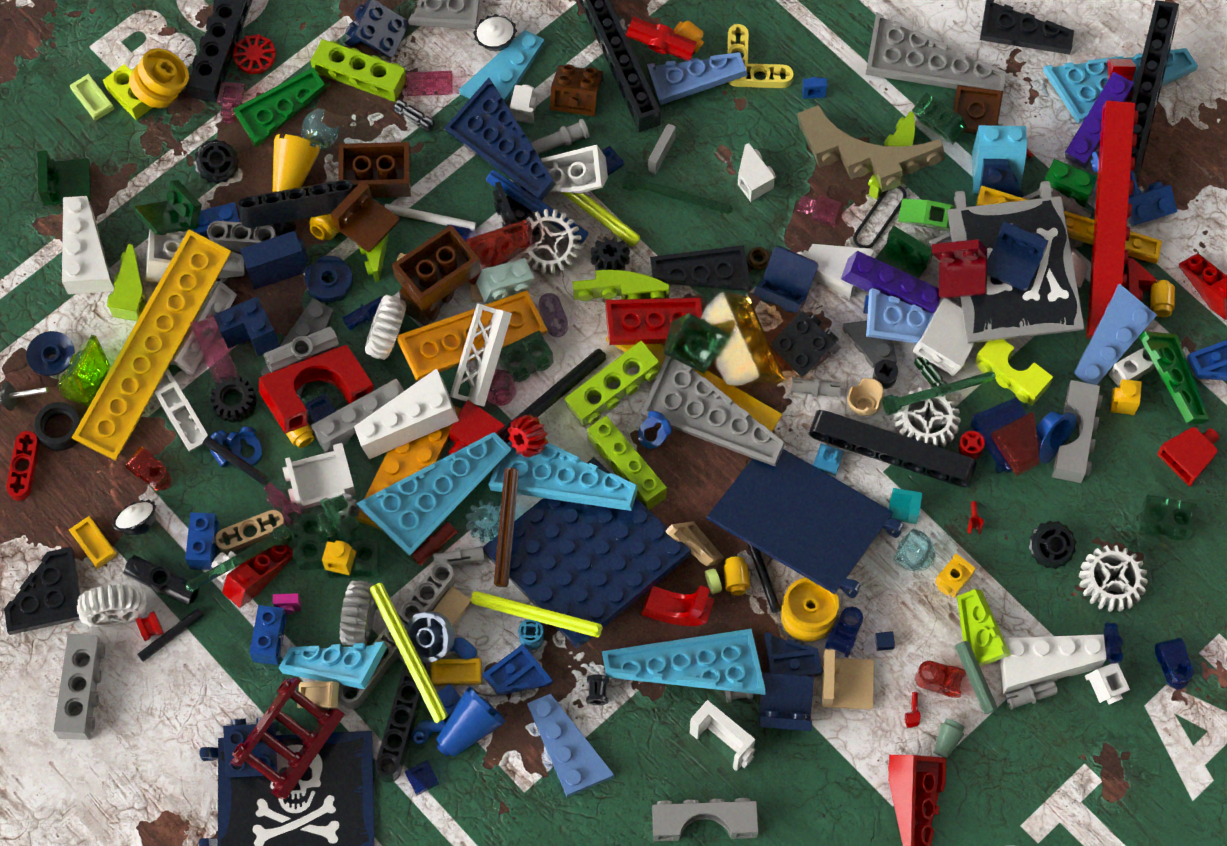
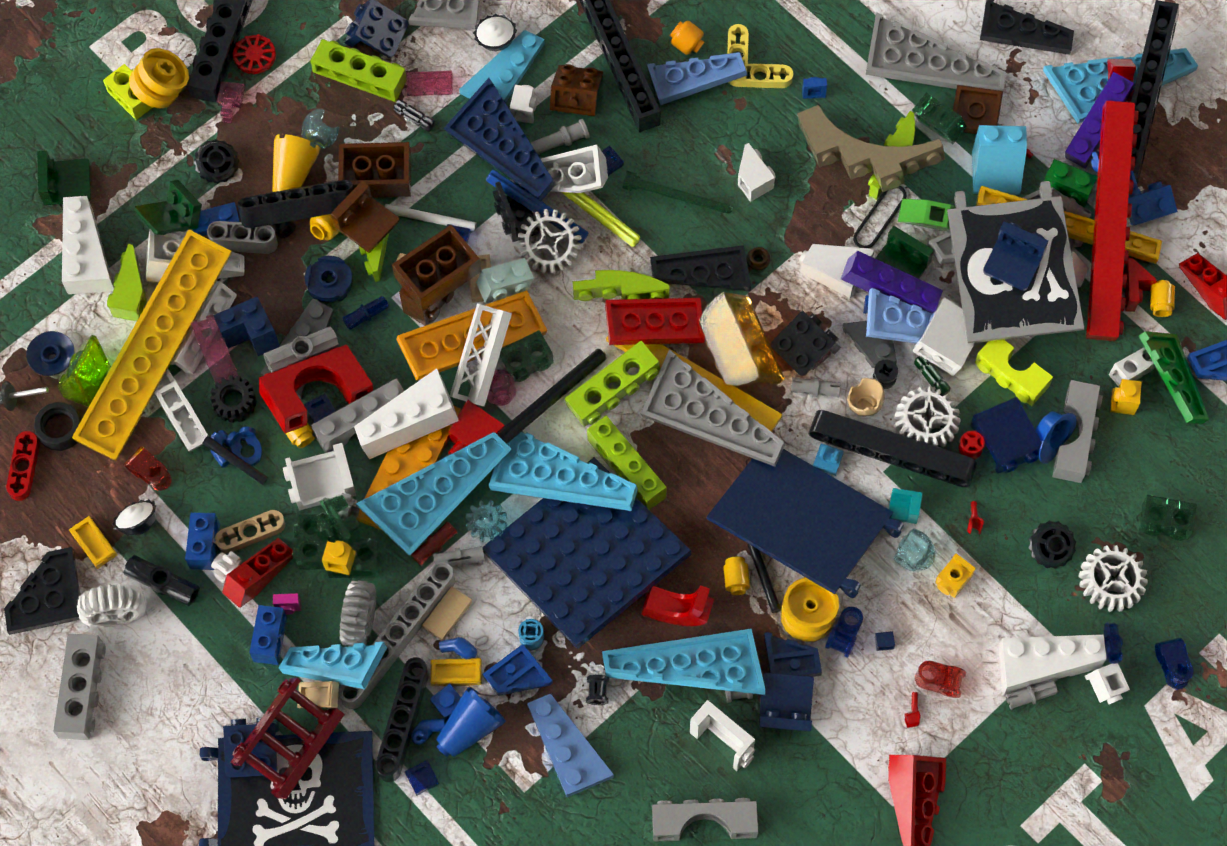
yellowish green tile [69,74,114,121] -> none
red wheel [135,611,164,641] -> none
black bar [137,608,204,662] -> none
clear green piece [185,524,292,591] -> none
green wing [233,67,326,147] -> none
dark blue brick [240,231,310,290] -> none
clear pink plate [263,482,302,525] -> none
white gear [365,295,406,360] -> none
neon yellow axle [370,583,448,723] -> none
sand blue cylinder [404,611,455,663] -> none
clear red wing [466,220,533,285] -> none
neon yellow axle [470,591,603,637] -> none
reddish brown axle [494,468,519,587] -> none
red gear [507,414,548,458] -> none
clear purple beam [539,293,568,337] -> none
black gear [591,236,630,271] -> none
red piece [626,16,697,61] -> none
blue piece [638,411,672,449] -> none
light grey tile [648,124,676,175] -> none
clear green slope [663,313,730,373] -> none
tan wing [666,521,724,566] -> none
yellowish green tile [705,568,722,595] -> none
dark blue bracket [753,246,819,313] -> none
clear pink plate [797,195,841,226] -> none
tan bracket [822,649,874,710] -> none
clear green piece [882,371,996,416] -> none
dark red bracket [932,239,987,299] -> none
sand green cone [934,718,965,759] -> none
sand green axle [955,641,997,714] -> none
lime wing [957,589,1011,667] -> none
dark blue wing [979,159,1024,198] -> none
clear red wing [991,412,1039,476] -> none
medium blue wing [1074,284,1157,385] -> none
red torso [1157,427,1220,487] -> none

